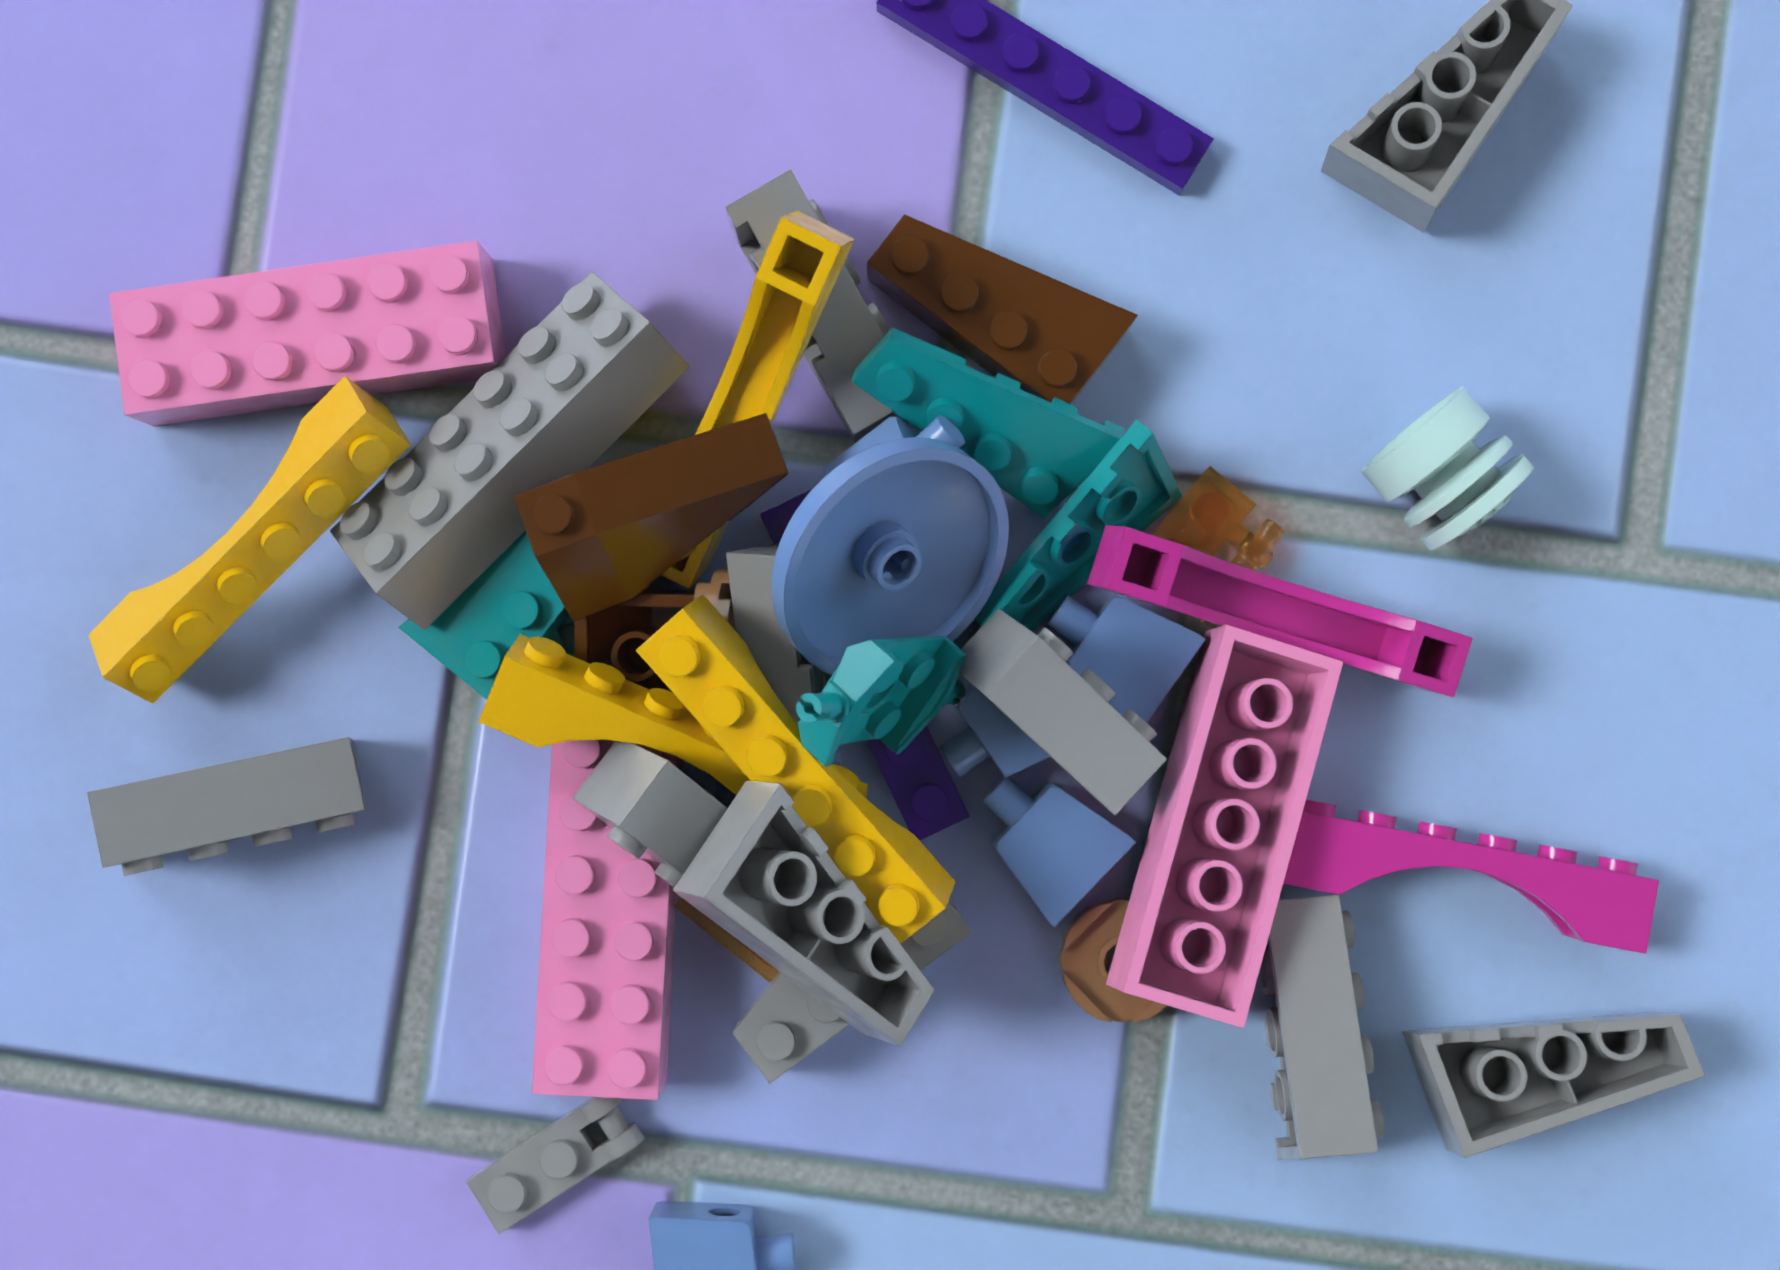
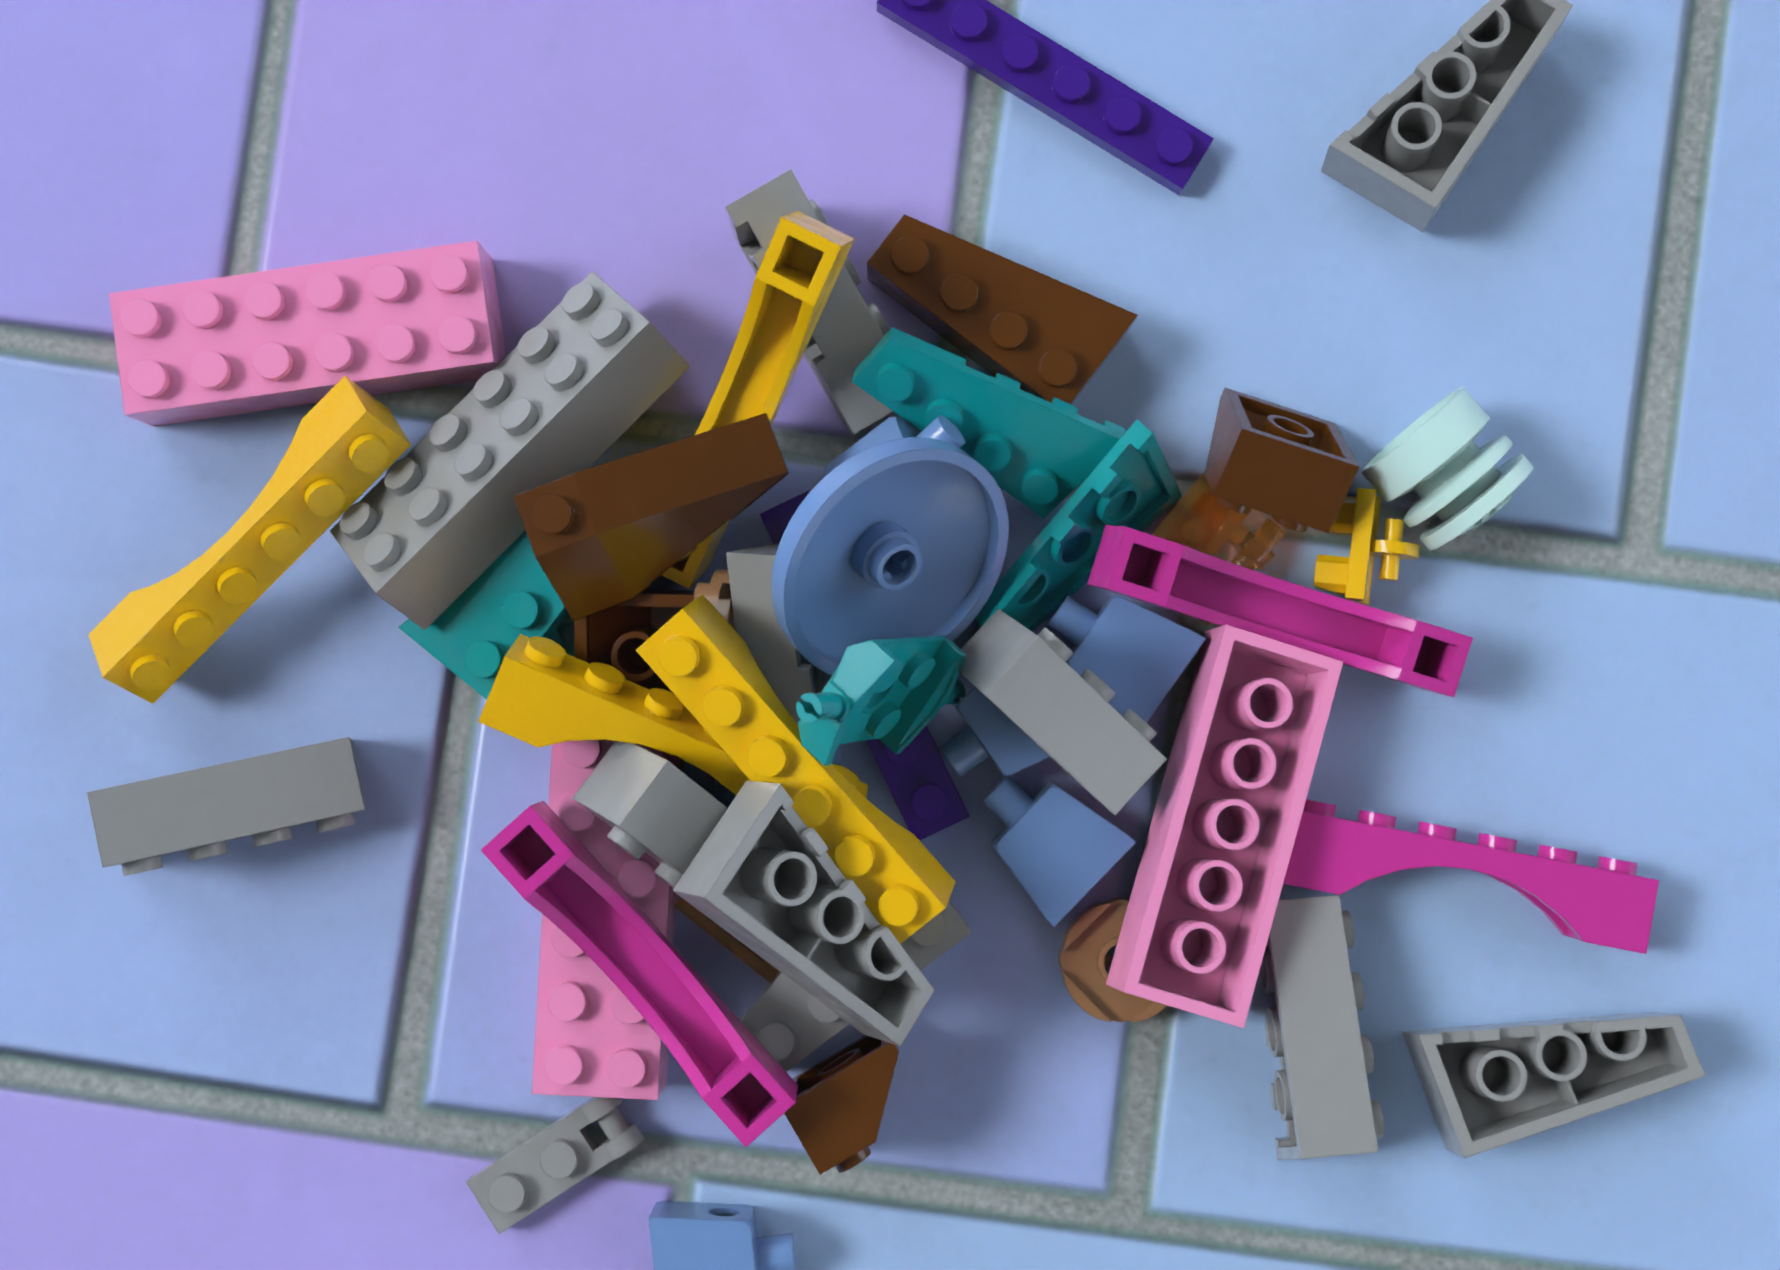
none -> dark pink arch [481,801,798,1147]
none -> reddish brown slope [784,1035,899,1175]
none -> reddish brown slope [1205,387,1360,533]
none -> yellow hips [1314,488,1420,605]

